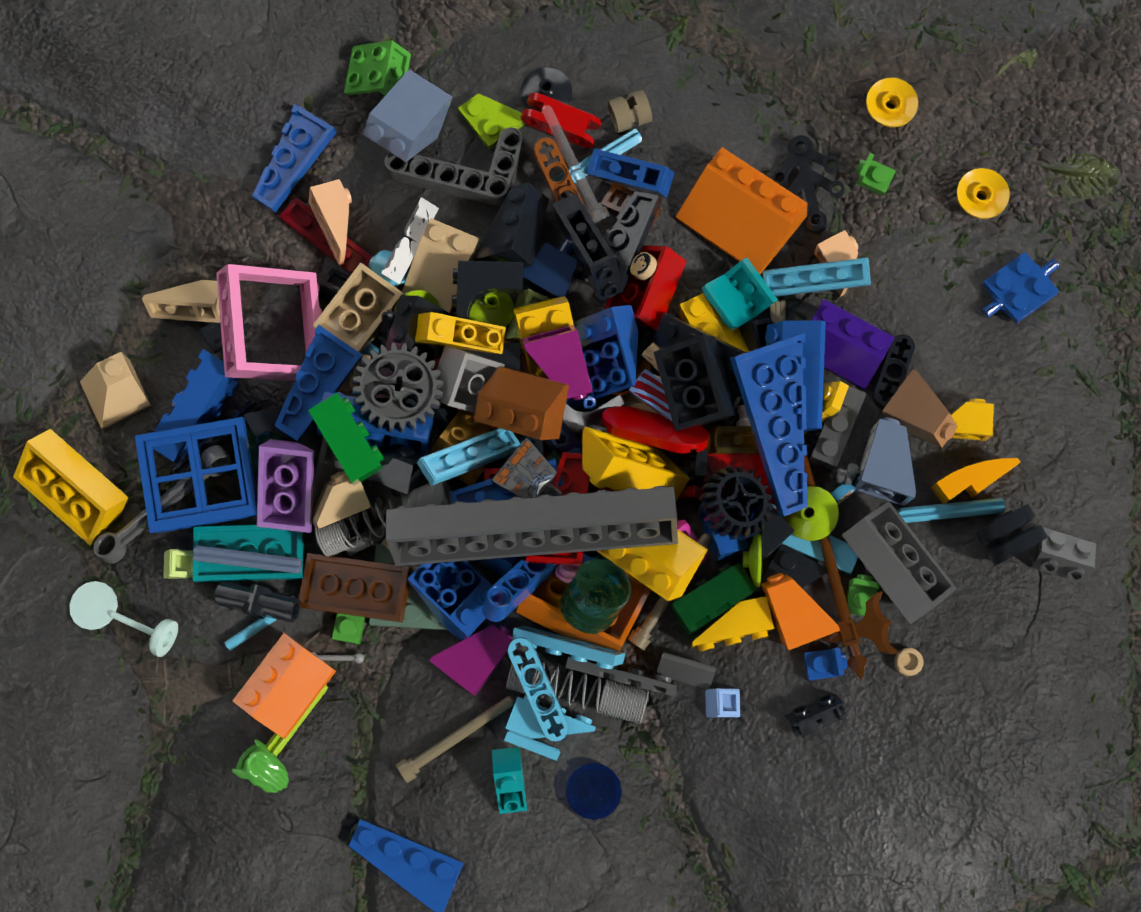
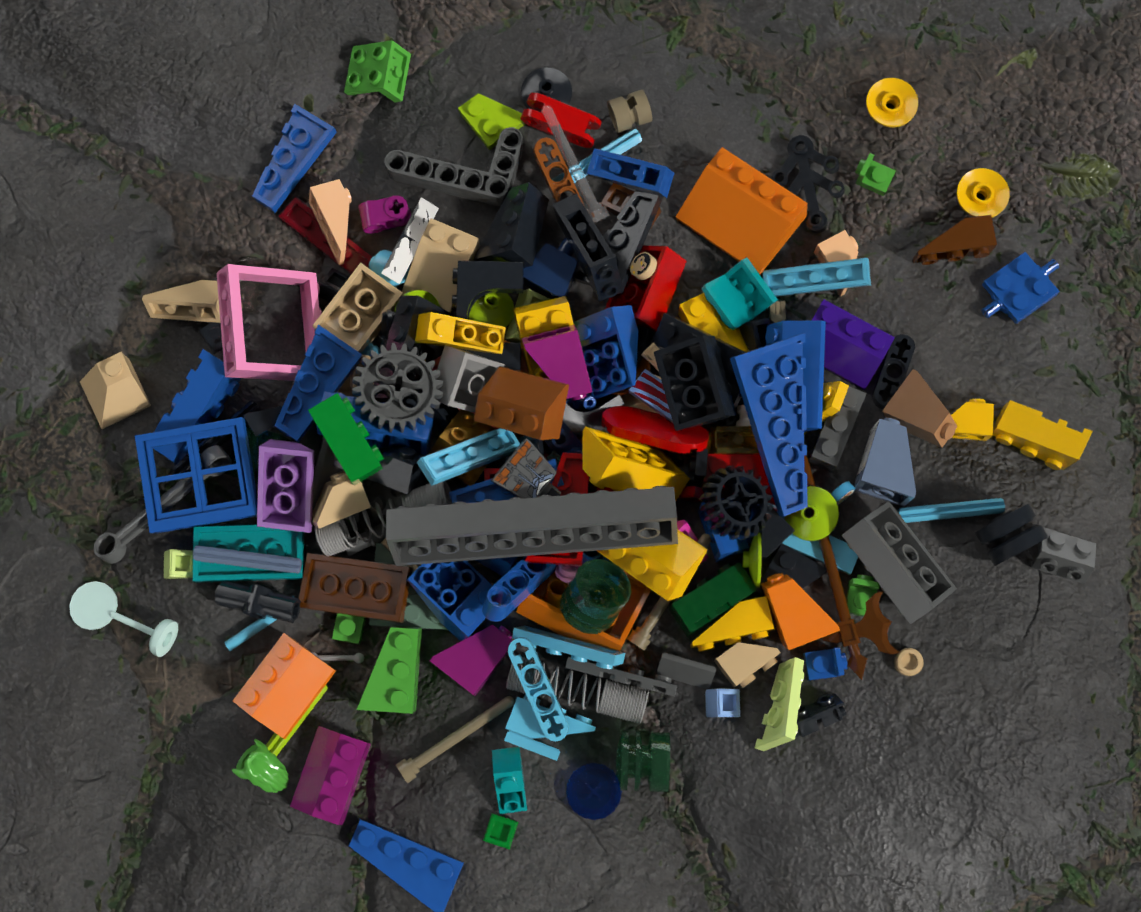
yellow slope [13,429,128,546] -> none
sand blue slope [363,70,452,162] -> none
dark grey arm [835,463,859,485] -> none
light orange slope [931,458,1021,504] -> none
none -> magenta slope [290,726,371,825]
none -> bright green wedge [357,625,422,714]
none -> magenta piece [359,196,411,234]
none -> green tile [483,813,518,850]
none -> clear green wheel [616,731,670,792]
none -> tan slope [714,642,780,688]
none -> yellowish green wing [755,657,804,751]
none -> reddish brown slope [913,215,997,265]
none -> yellow wedge [993,400,1093,470]

